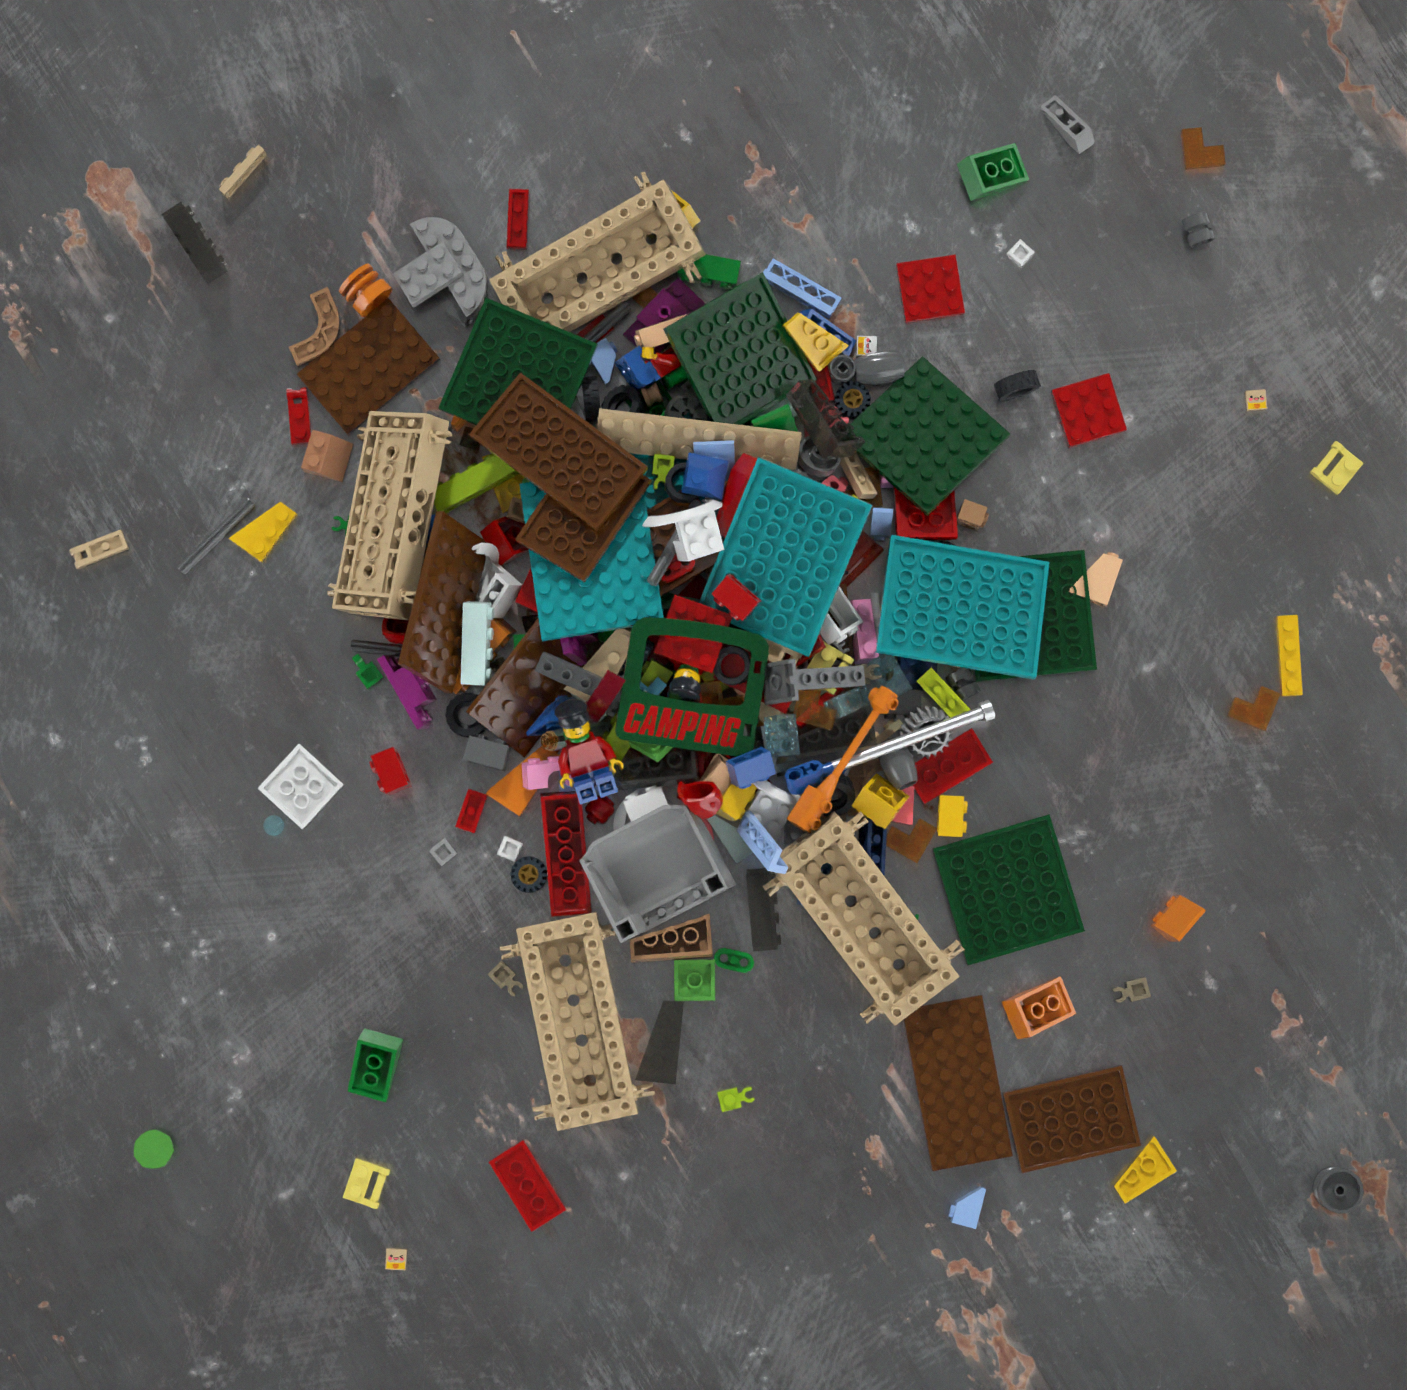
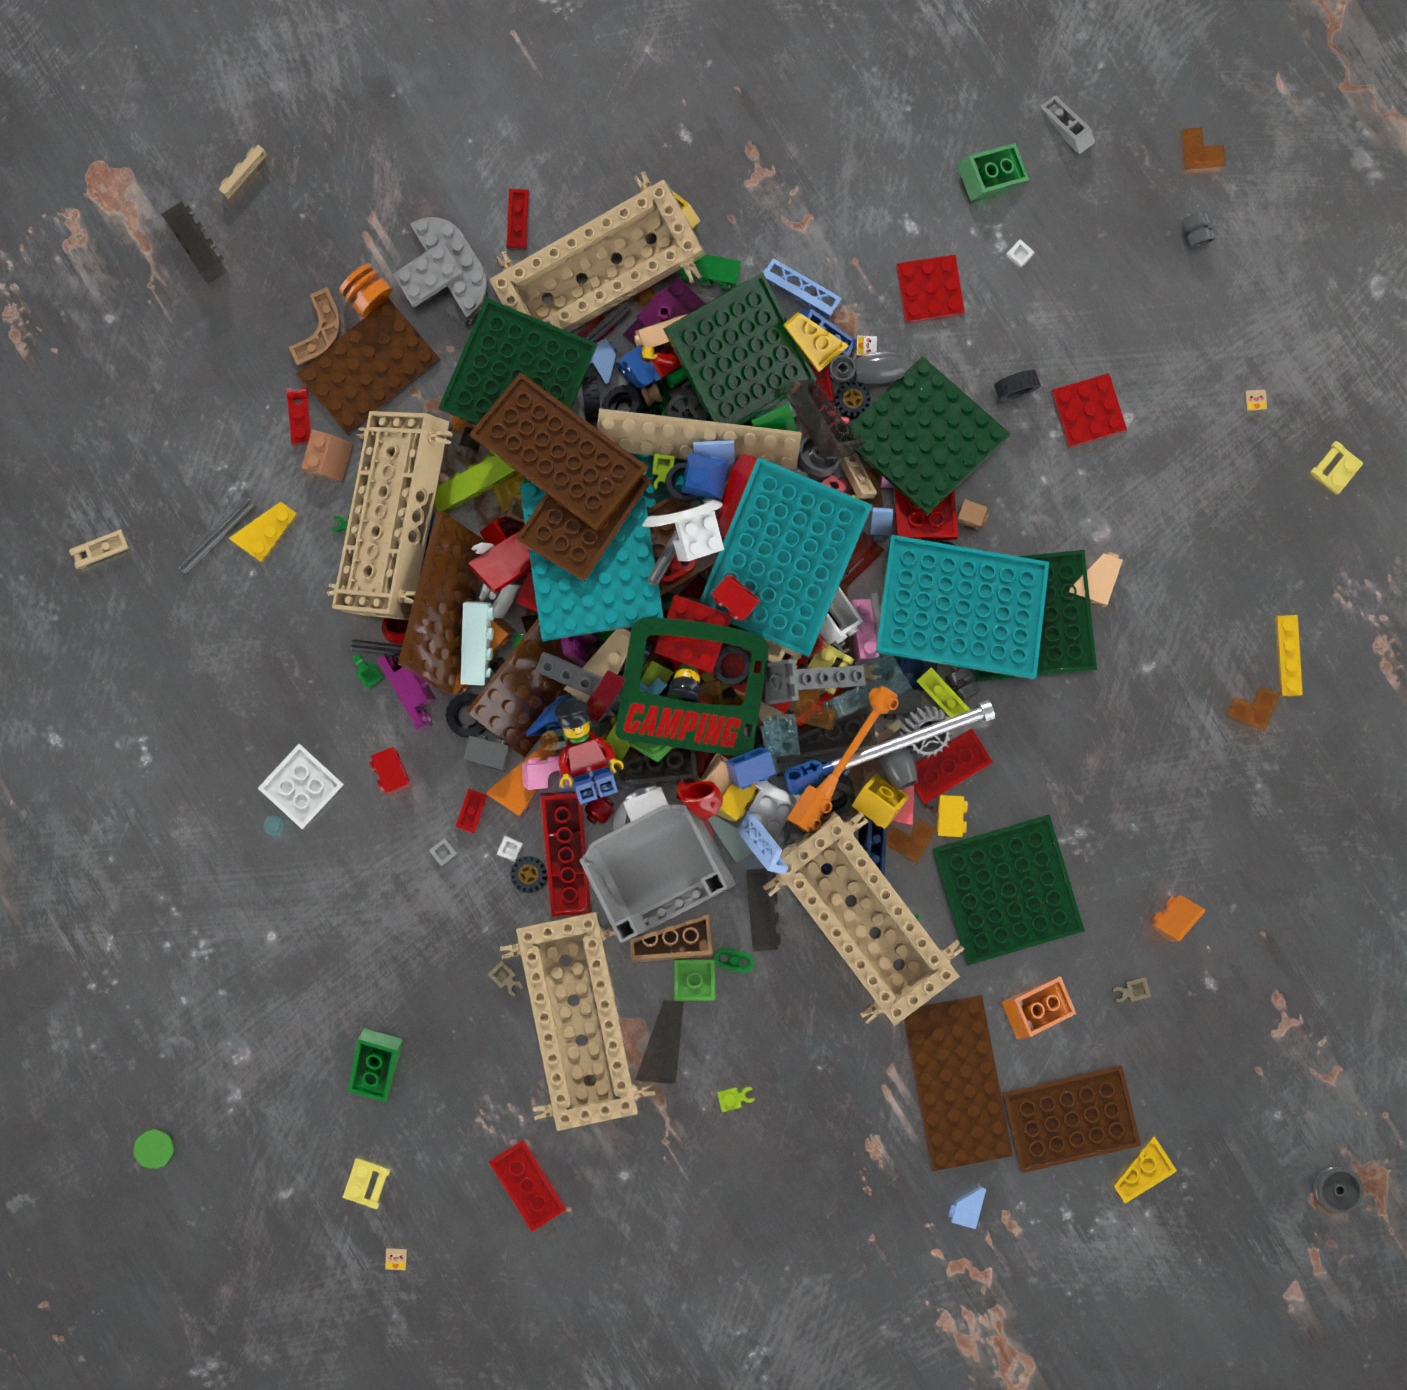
none -> red tile [468,529,532,594]

